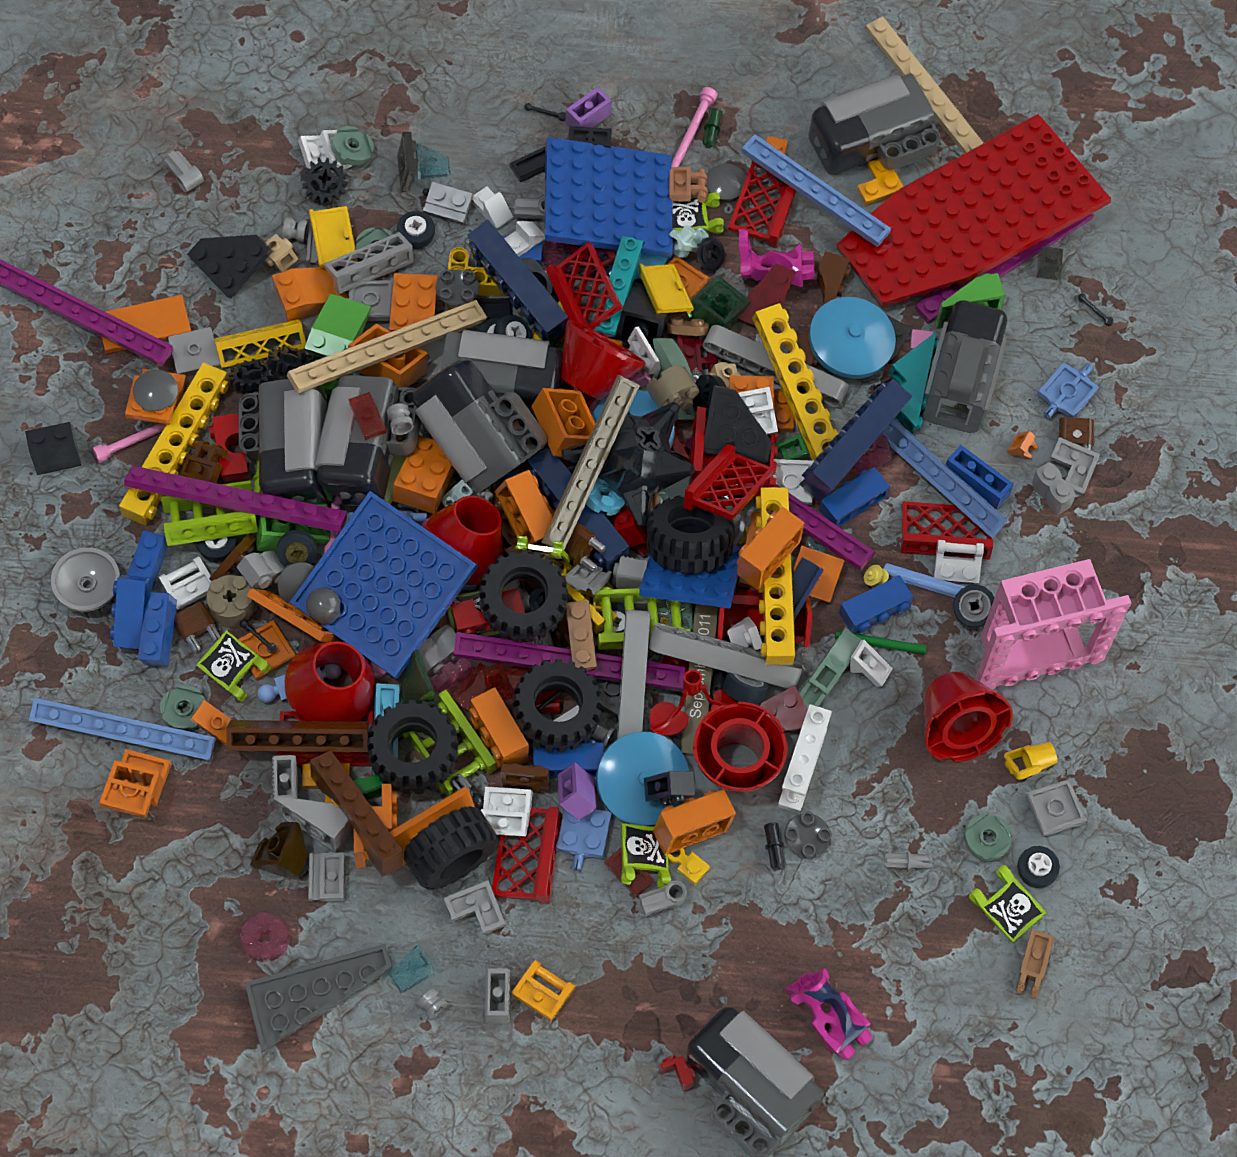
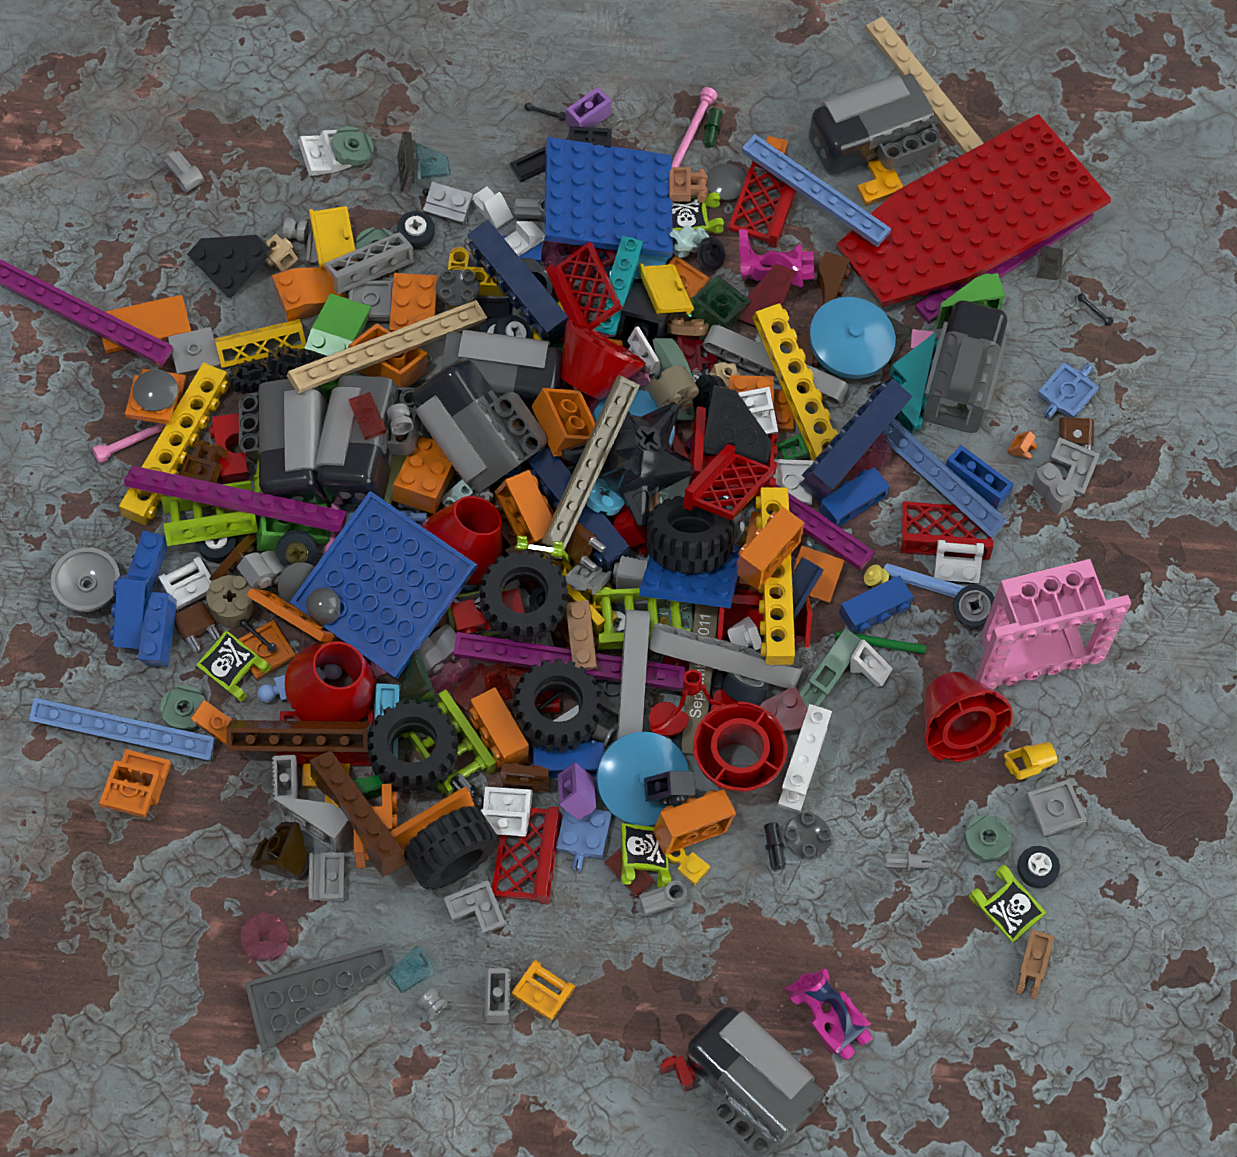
black slope [25,422,81,475] -> none
black gear [302,157,348,205] -> none

